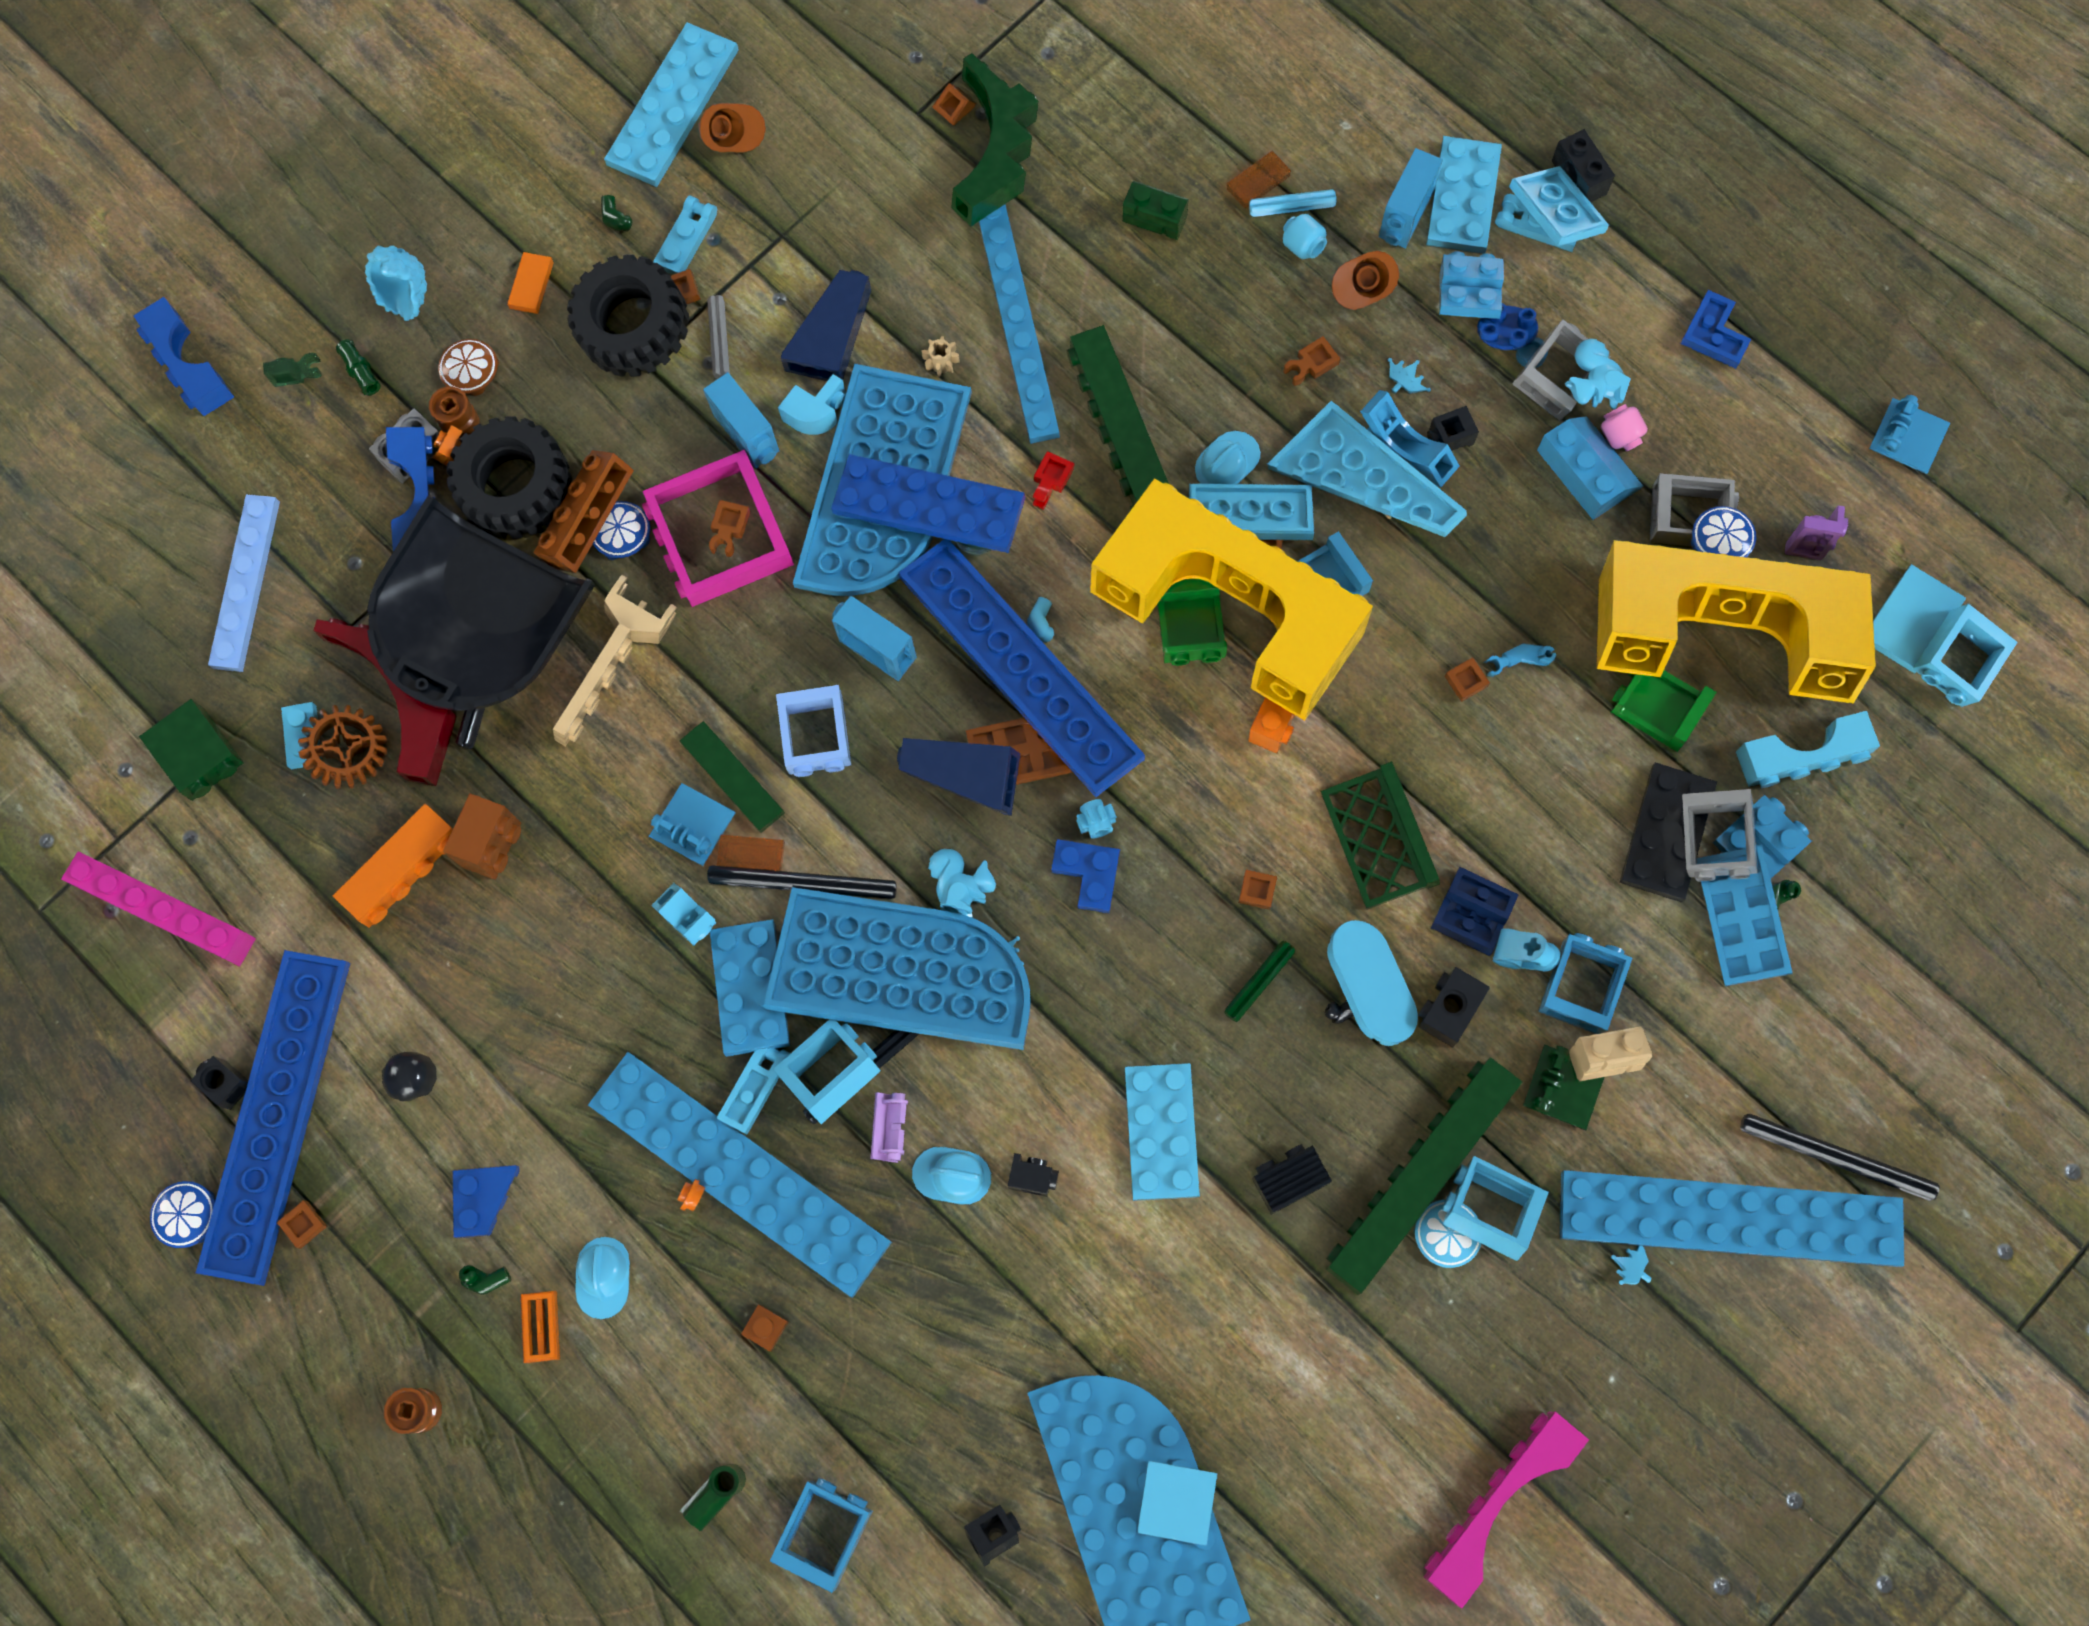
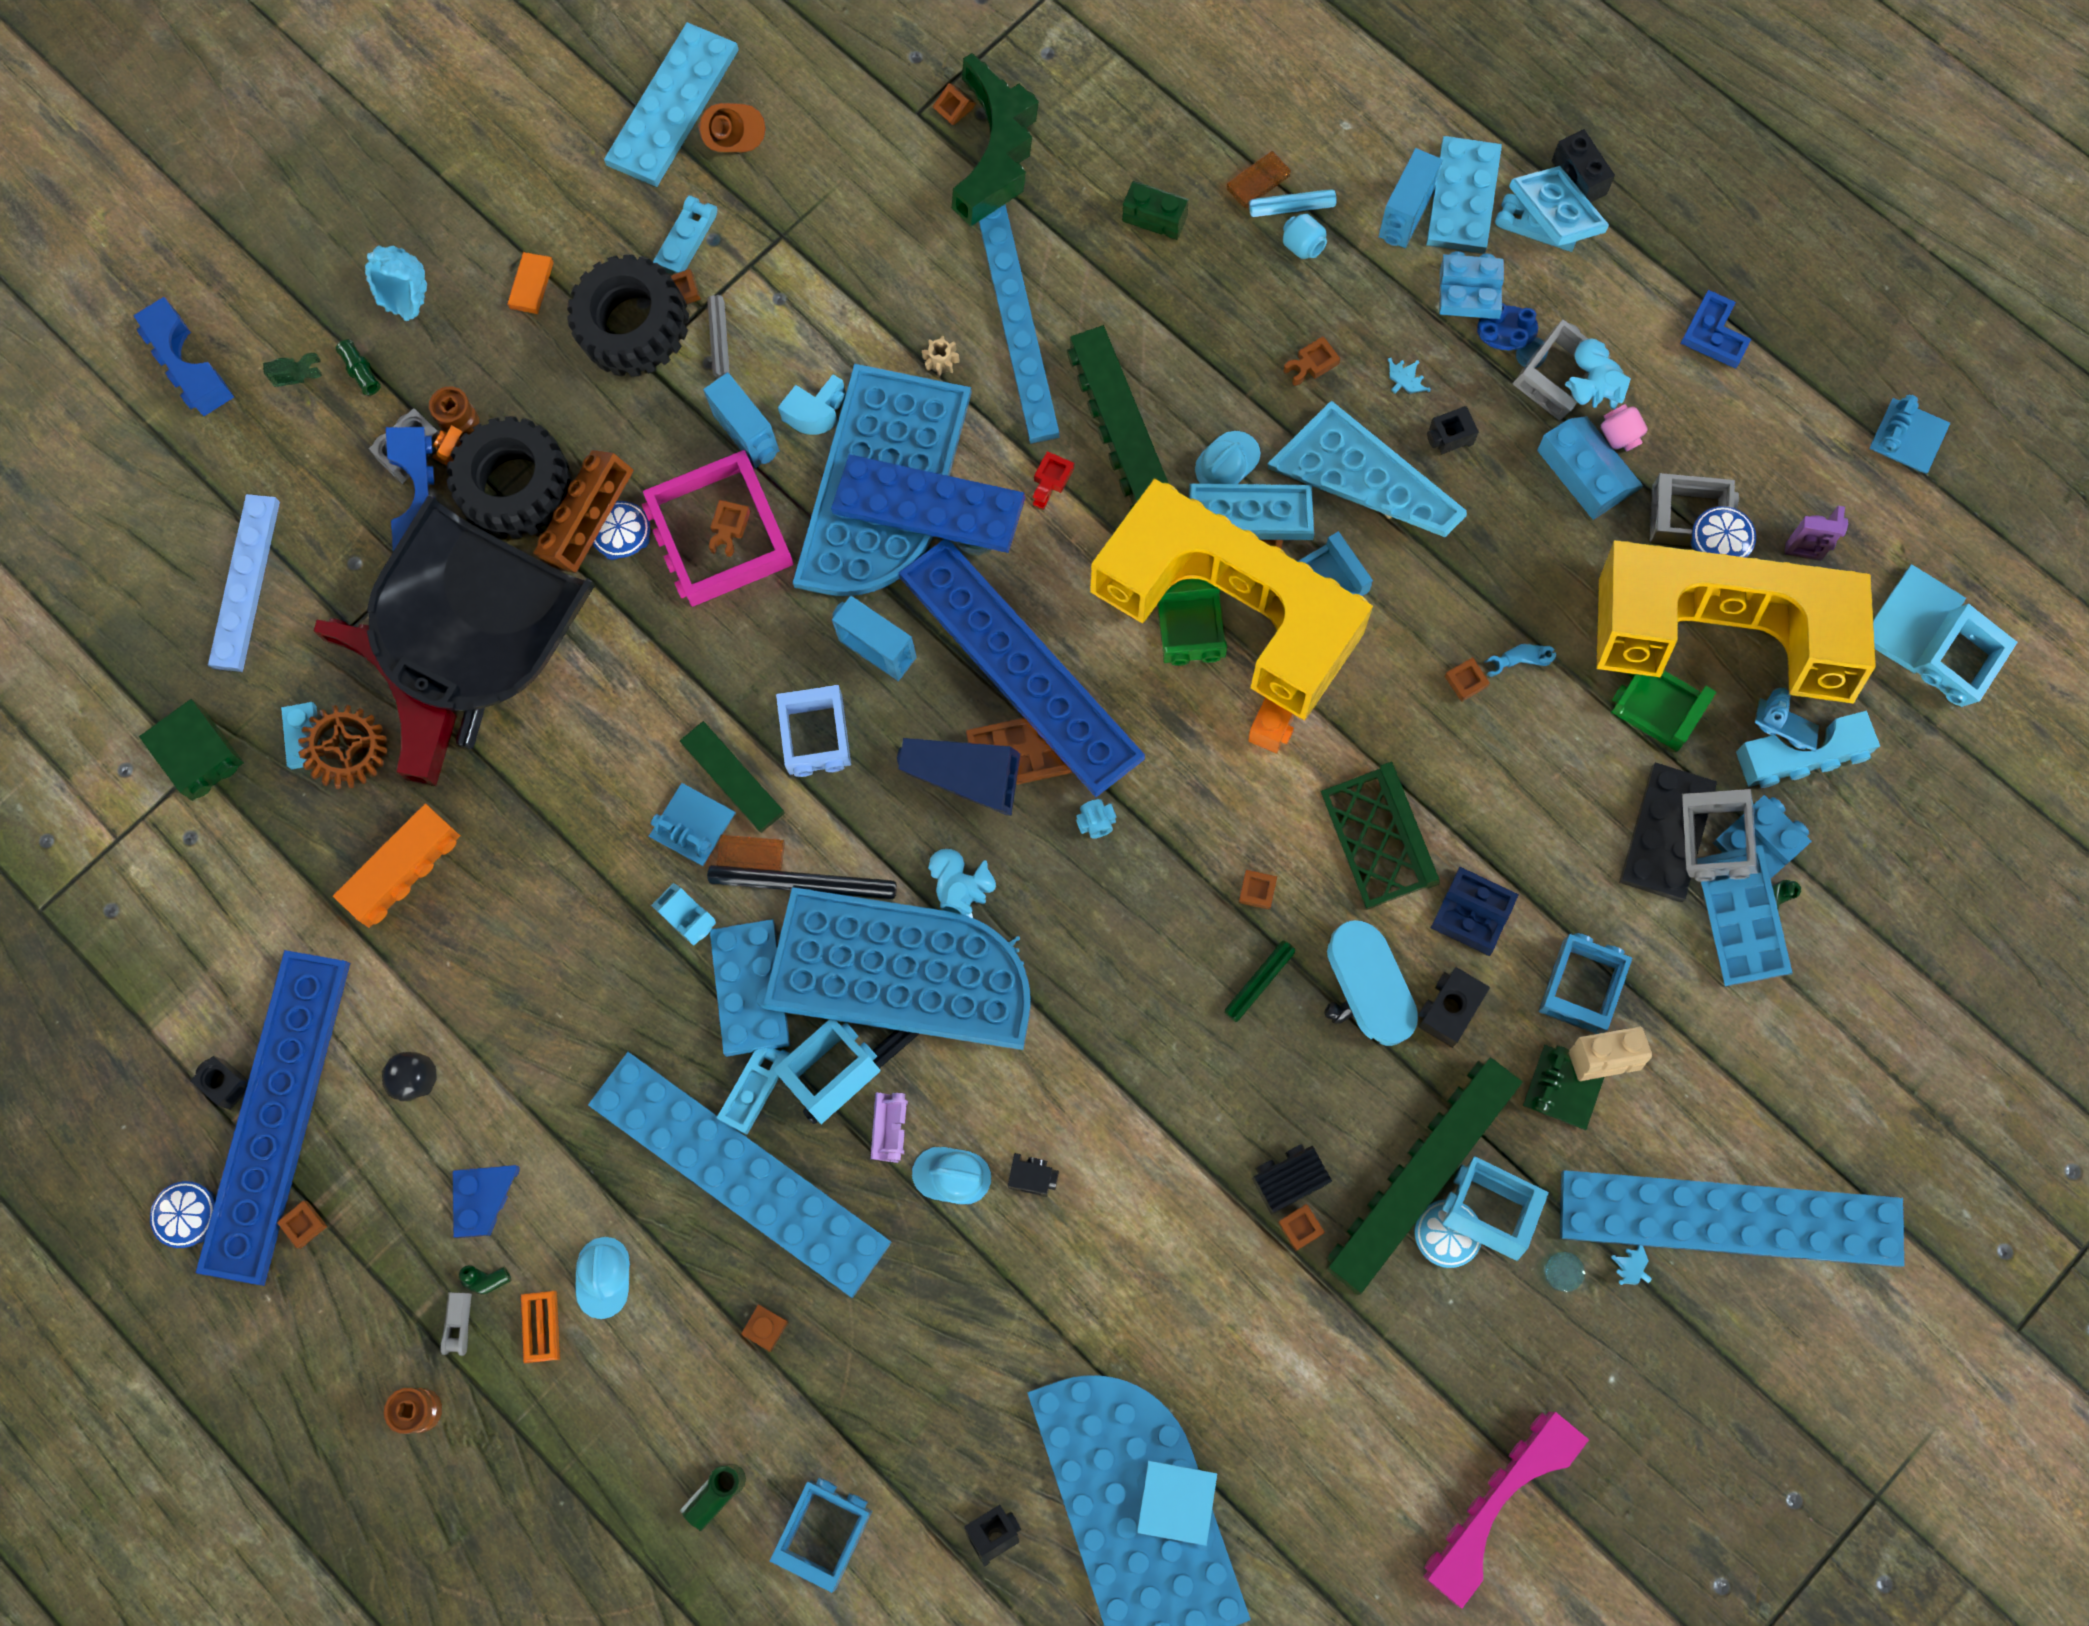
dark pink arch [61,851,256,967] -> none
dish [438,339,499,396] -> none
dark orange brick [443,793,521,880] -> none
tan hinge [553,575,677,747] -> none
dark green arm [601,195,632,232] -> none
orange plate [677,1179,705,1211] -> none
dark blue slope [781,270,871,381] -> none
medium azure arm [1027,597,1054,643] -> none
blue plate [1051,839,1120,913] -> none
medium azure plate [1125,1063,1200,1201] -> none
dark orange piece [1331,251,1399,310] -> none
dark azure arch [1360,390,1460,488] -> none
medium azure piece [1492,928,1561,972] -> none
black axle [1740,1114,1940,1201] -> none
none -> light grey bar [441,1292,472,1356]
none -> dark orange plate [1278,1204,1325,1251]
none -> clear light blue piece [1545,1252,1585,1292]
none -> dark azure hinge [1755,688,1819,752]

